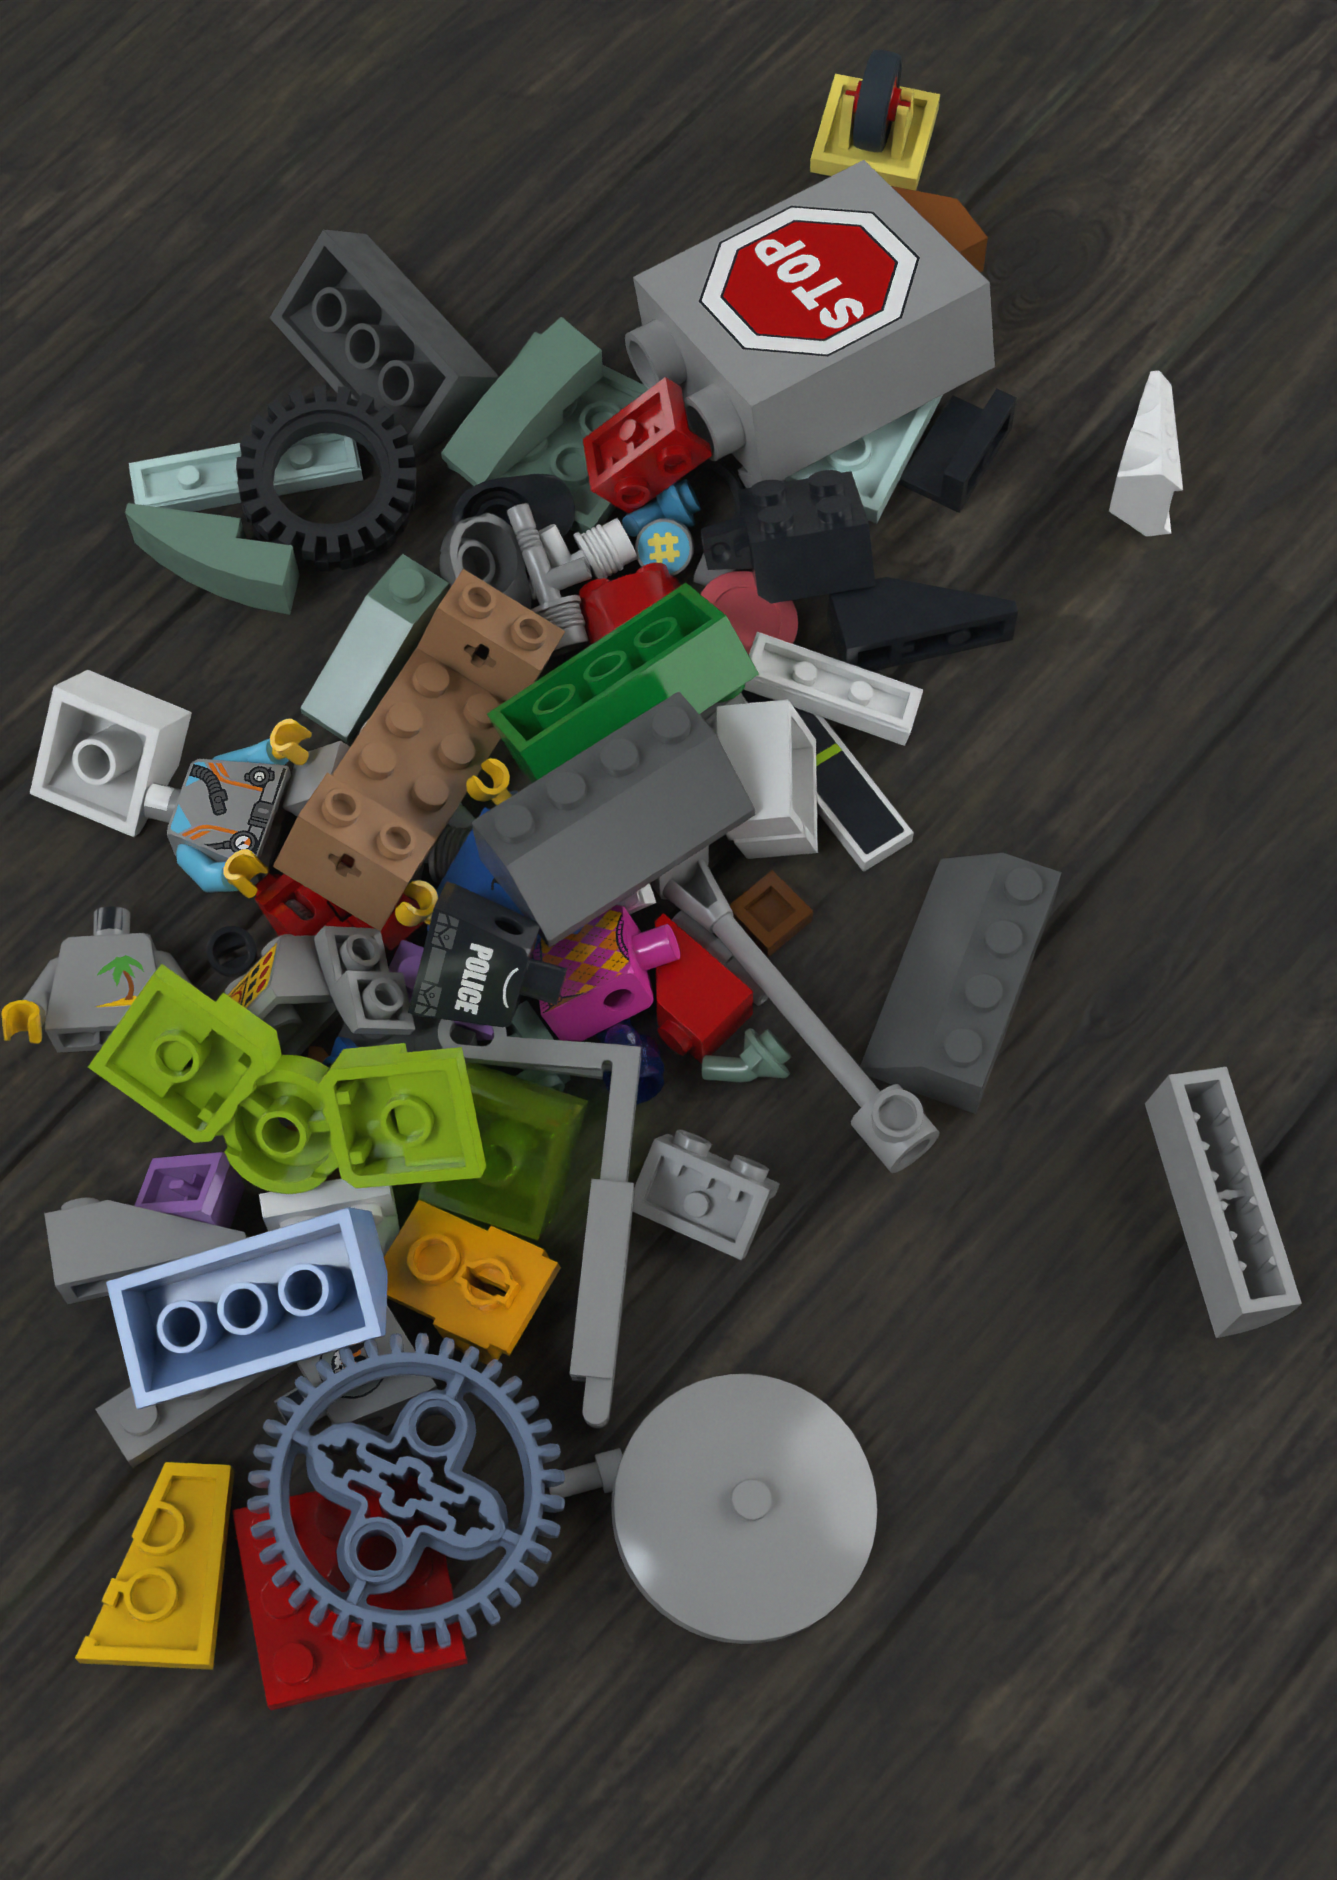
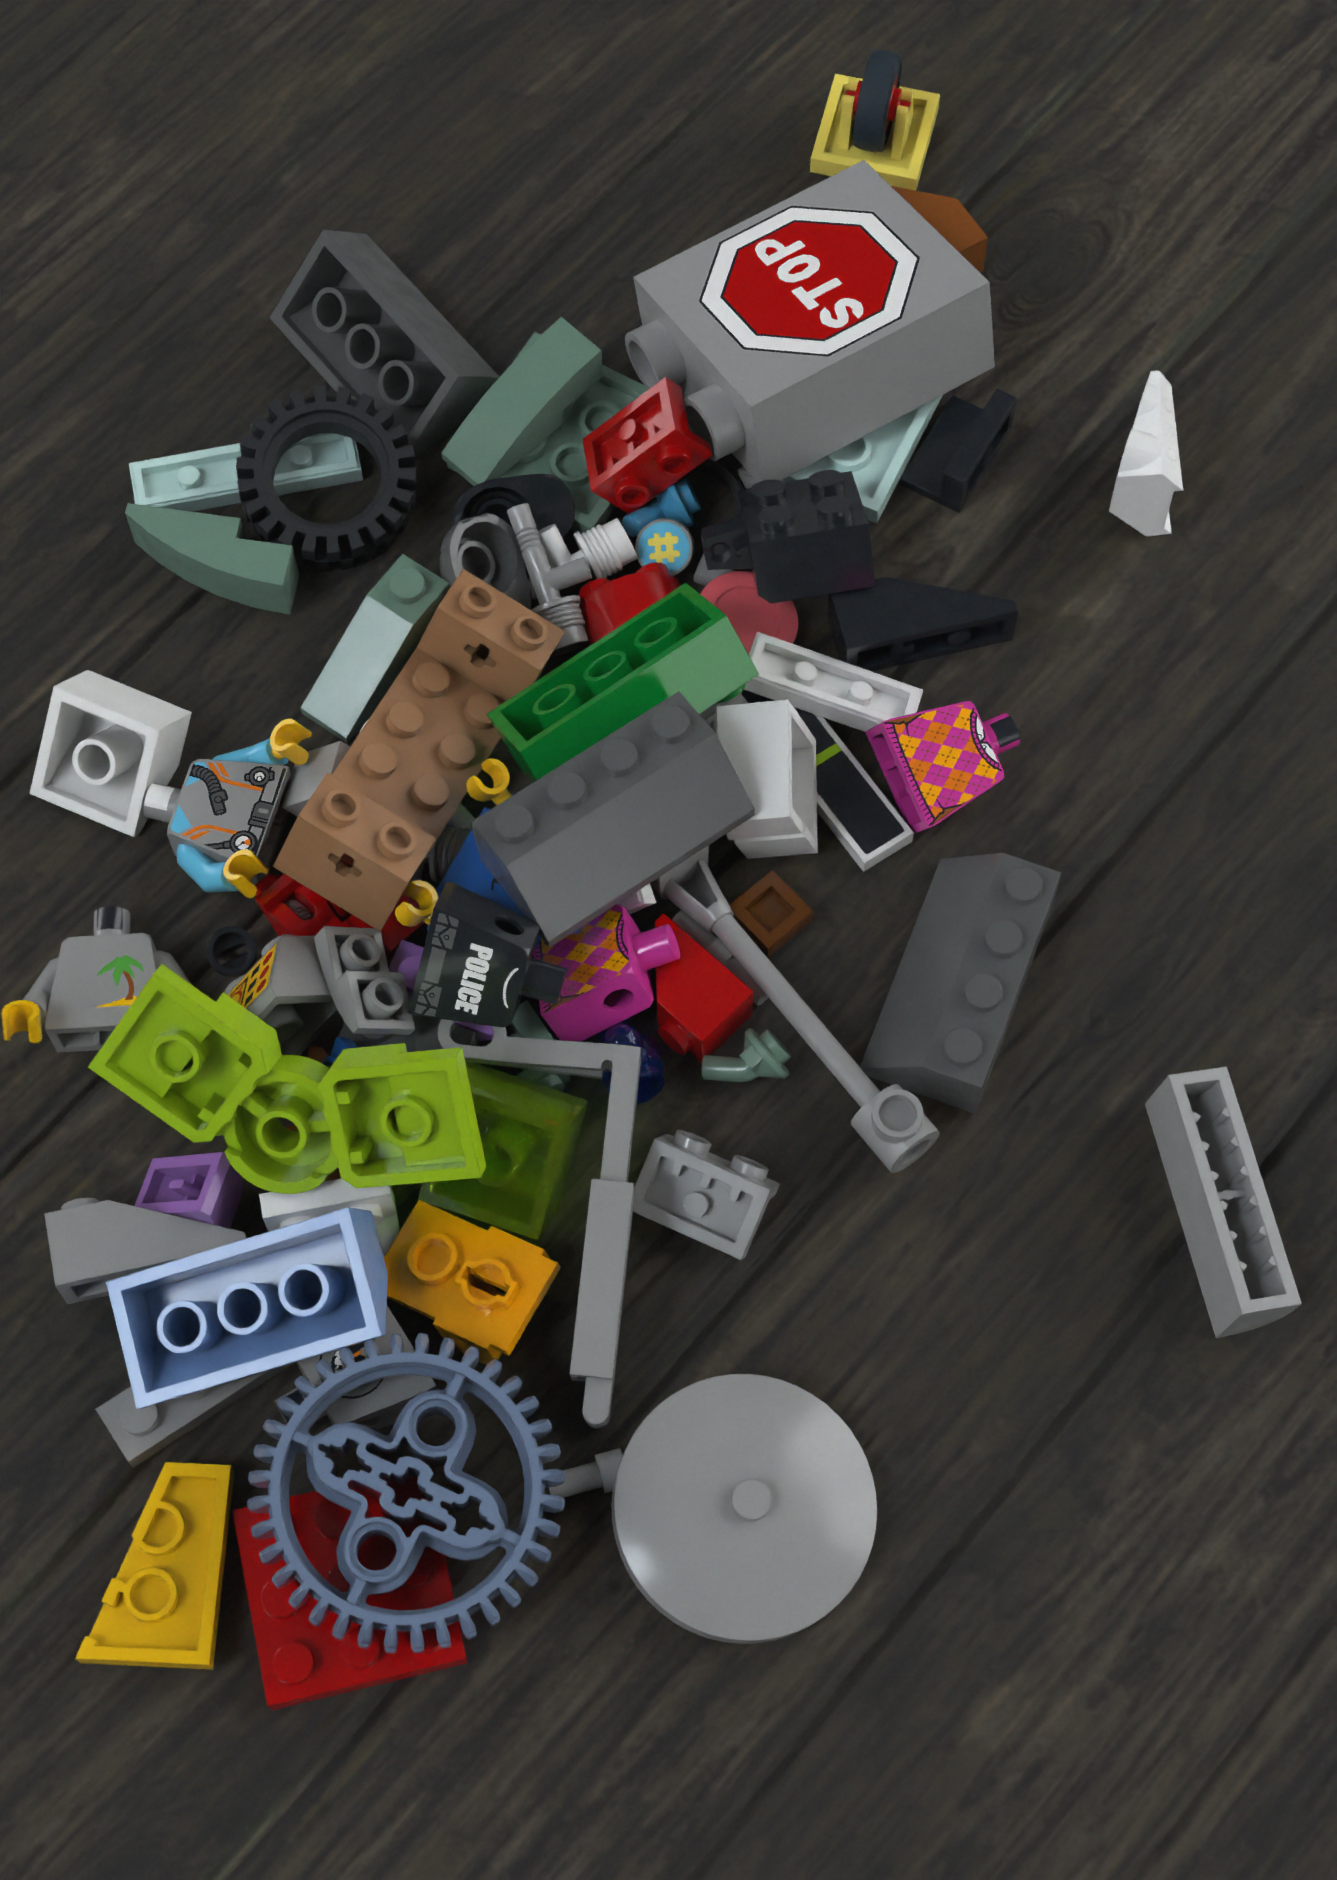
none -> torso [865,701,1020,834]

